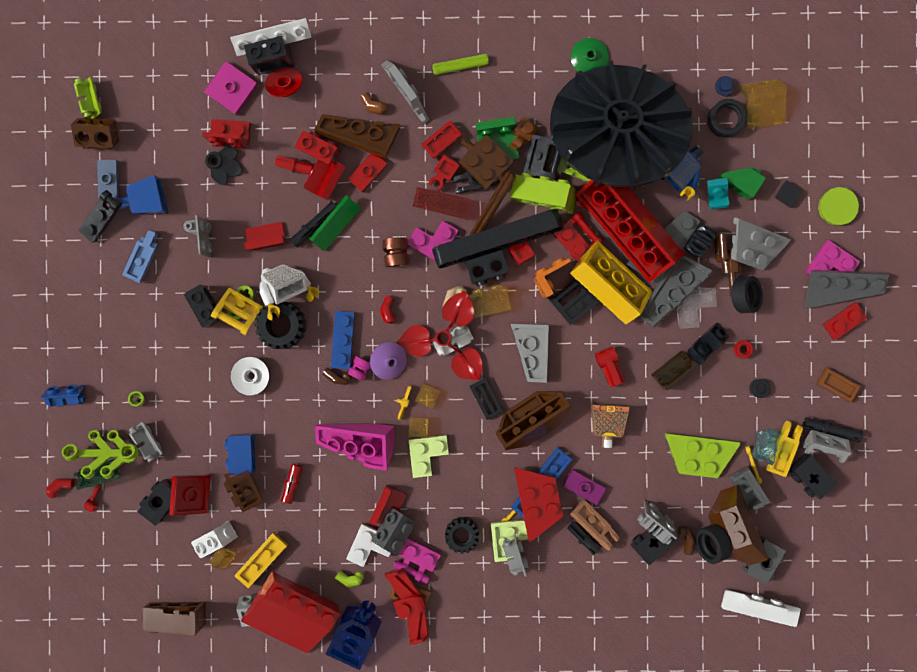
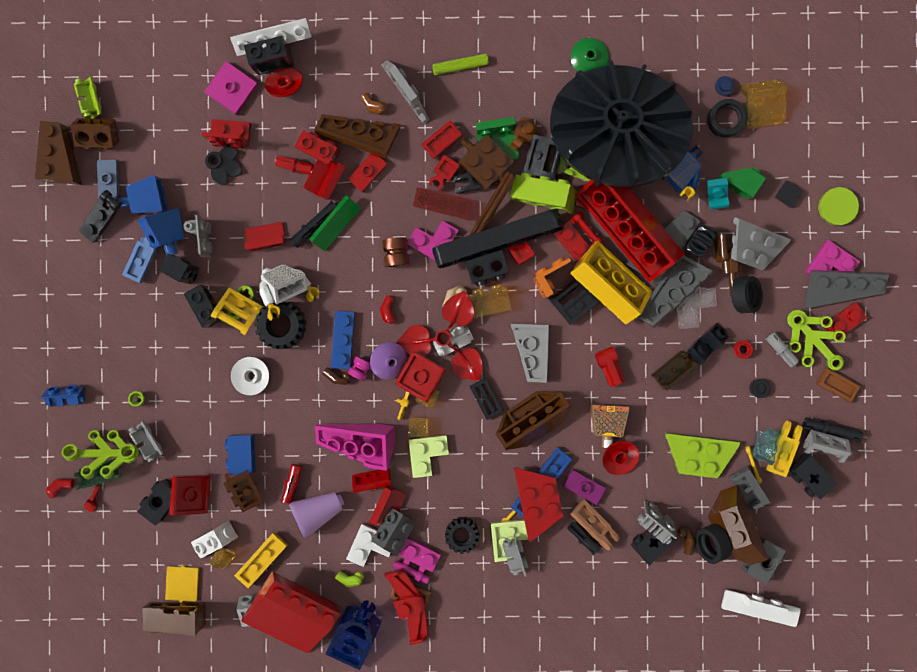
none -> reddish brown wedge [35,121,82,185]
none -> blue torso [138,208,184,255]
none -> black brick [158,254,199,284]
none -> yellow piece [165,565,199,603]
none -> lavender cone [289,492,344,538]
none -> red plate [352,468,392,493]
none -> red plate [395,351,446,403]
none -> red dish [602,440,639,475]
none -> light grey axle [765,332,799,367]
none -> lime plant [787,310,846,370]

